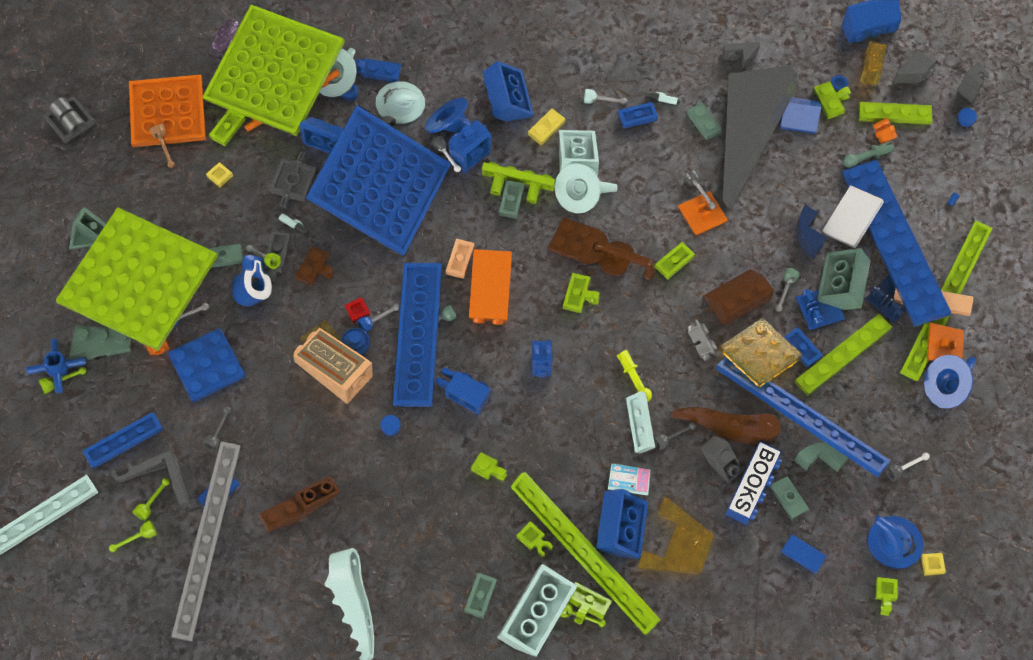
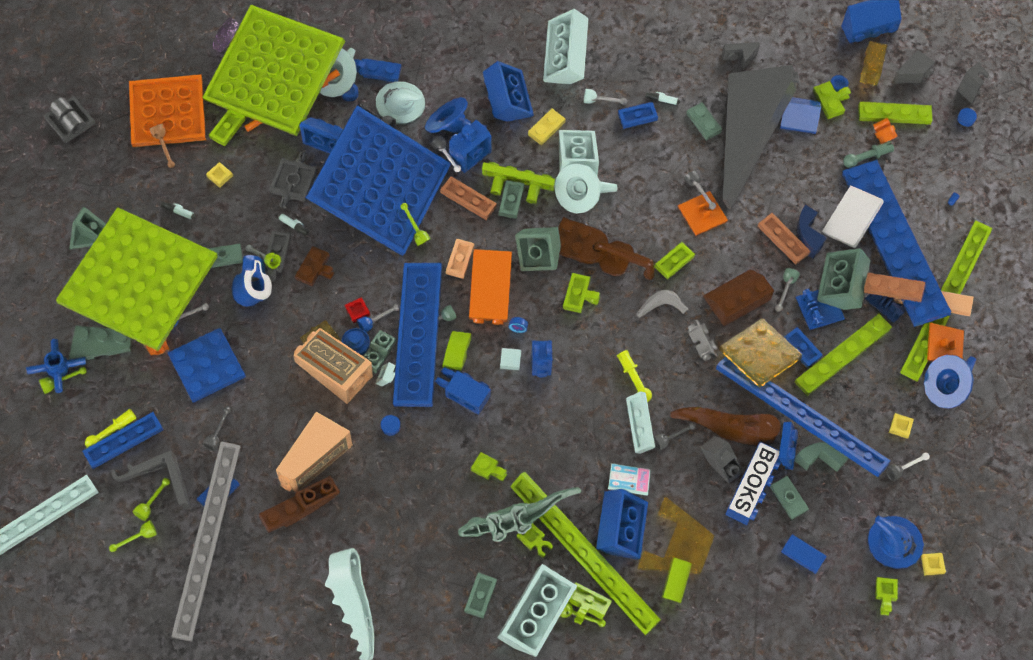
none -> neon yellow pin [85,409,137,448]
none -> piece [161,202,196,219]
none -> light nougat slope [276,412,353,492]
none -> sand green slope [363,330,397,374]
none -> light aqua plate [375,362,396,386]
none -> lime hinge [401,203,430,246]
none -> nougat plate [440,176,497,221]
none -> lime slope [443,331,471,371]
none -> sand green animal [458,487,582,542]
none -> light aqua tile [500,348,521,370]
none -> blue tile [508,317,528,333]
none -> sand green slope [515,227,561,271]
none -> light aqua slope [543,9,588,84]
none -> light grey piece [636,290,688,318]
none -> lime brick [661,558,692,603]
none -> nougat plate [758,213,811,265]
none -> blue plate [779,422,798,470]
none -> nougat plate [864,273,925,302]
none -> light yellow tile [889,413,914,439]

